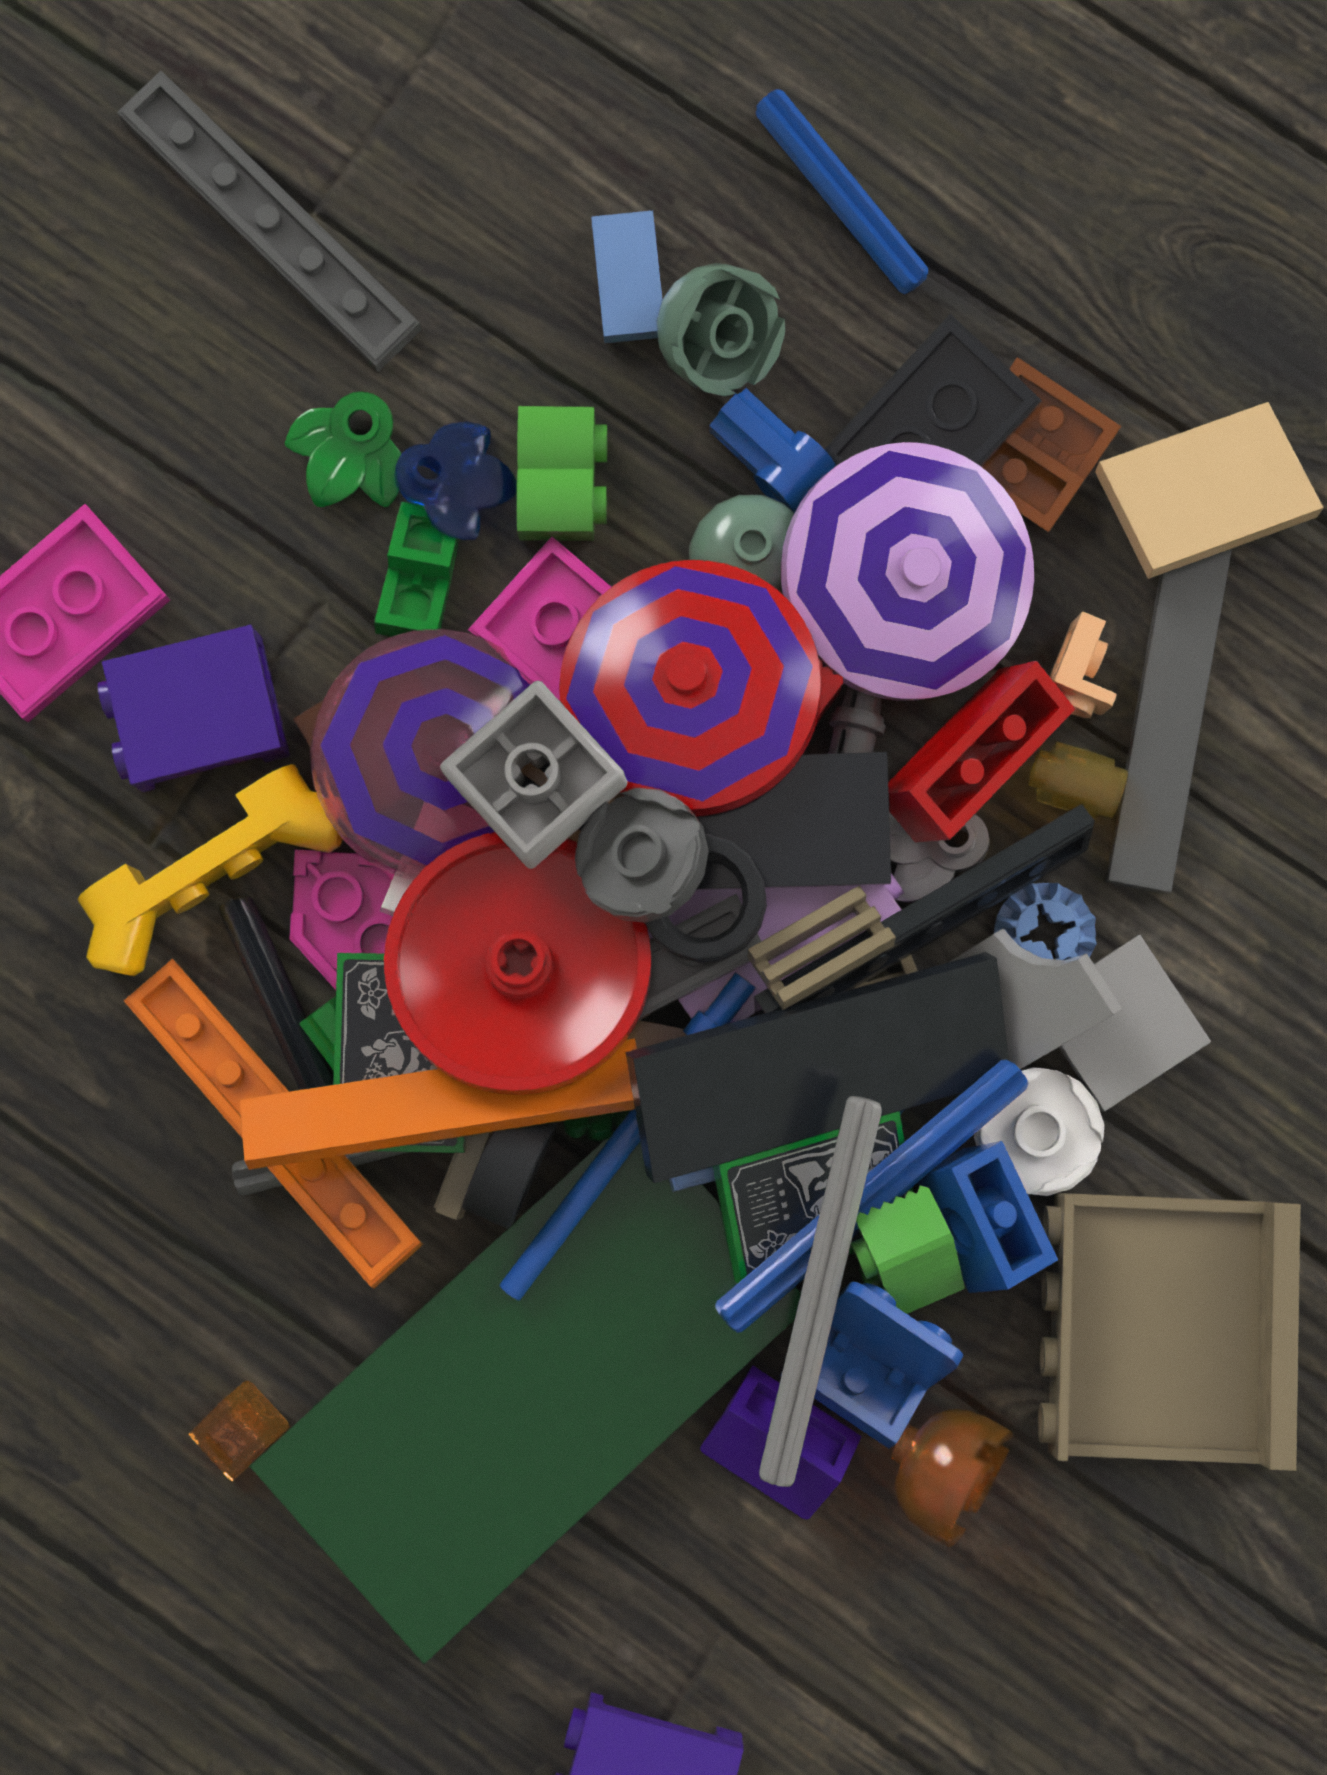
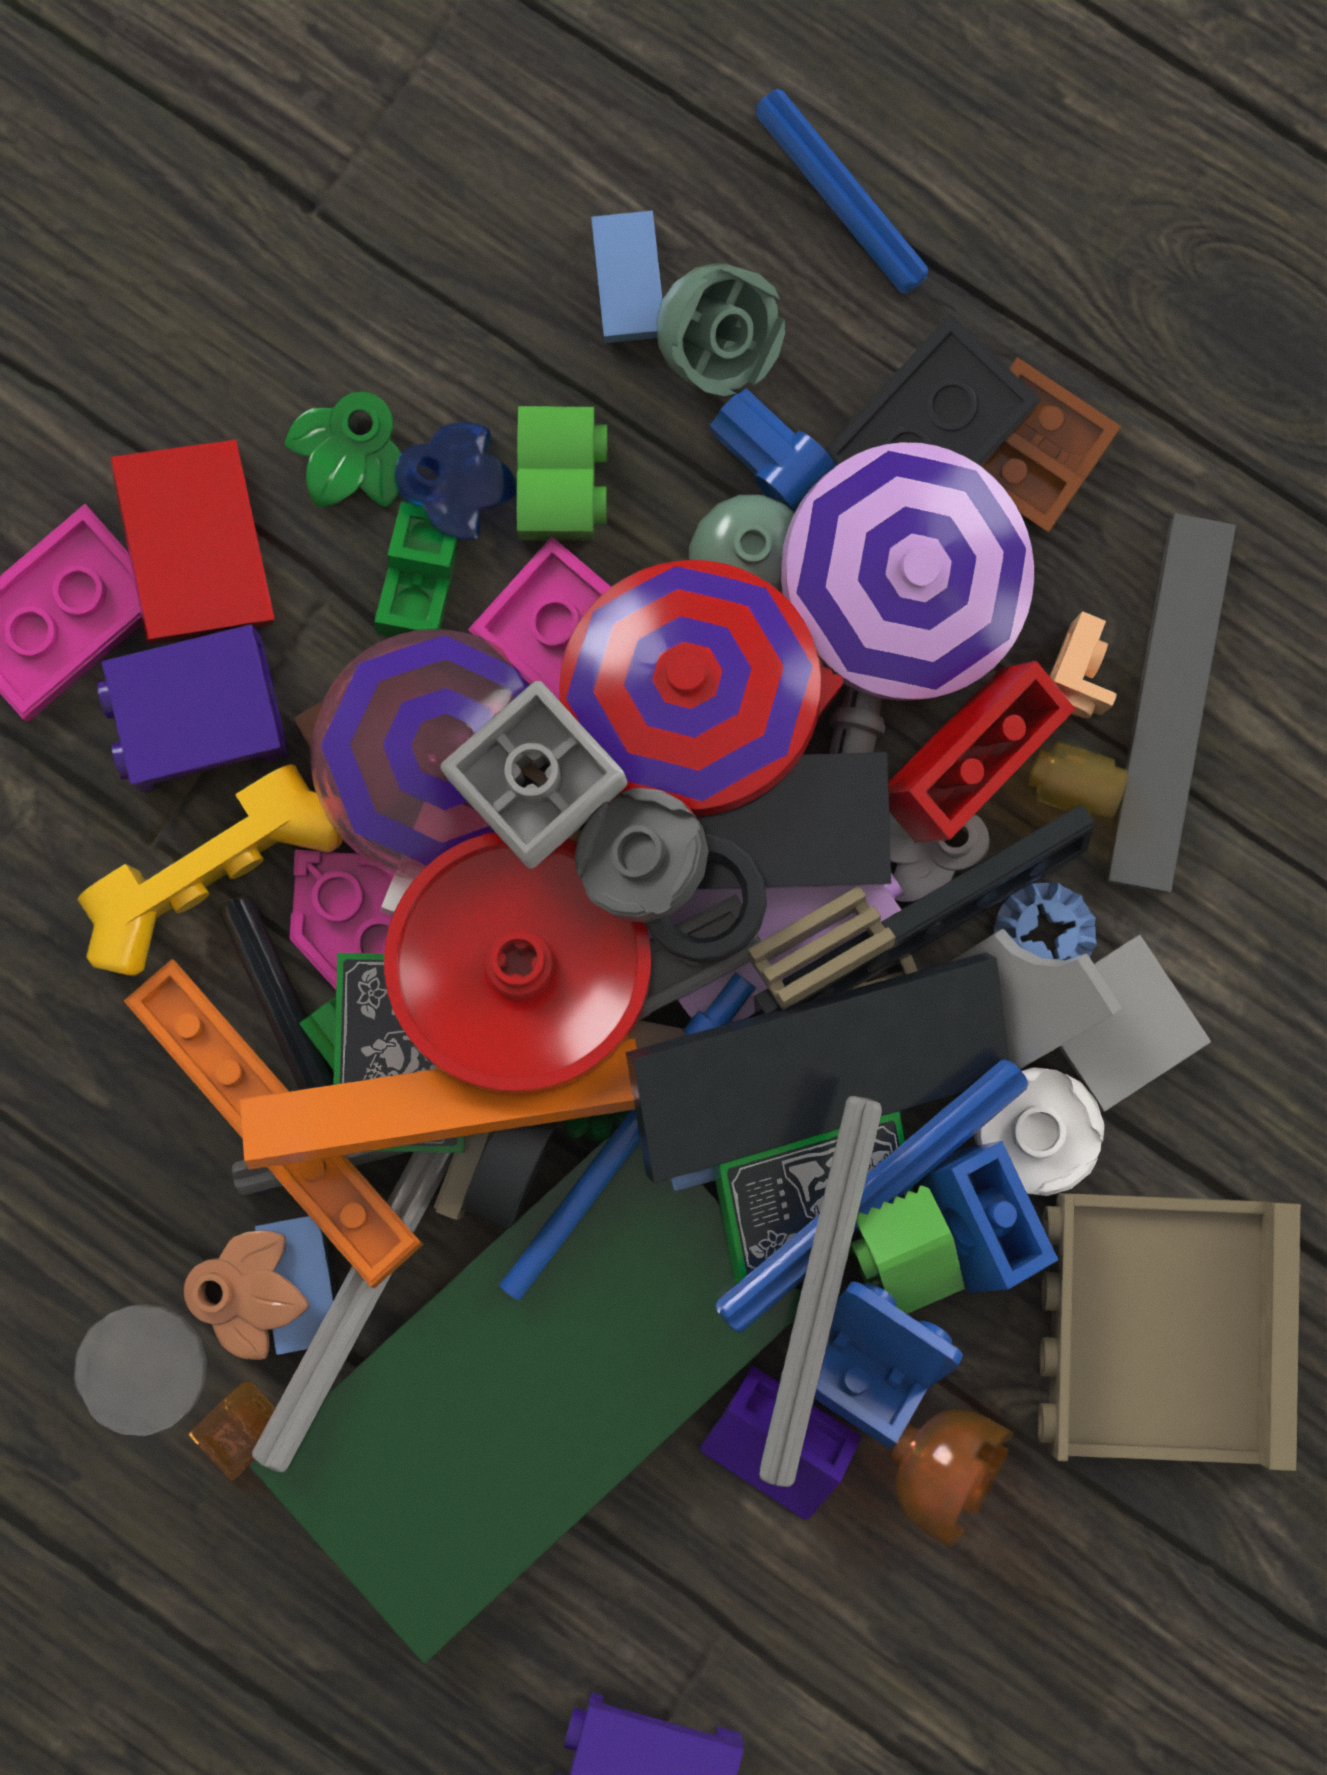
dark grey tile [117,71,422,372] -> none
tan tile [1095,402,1324,579] -> none
none -> clear tile [74,1304,207,1436]
none -> red tile [110,440,275,645]
none -> nougat plate [184,1230,310,1360]
none -> light grey axle [252,1152,454,1472]
none -> medium blue tile [255,1216,336,1355]

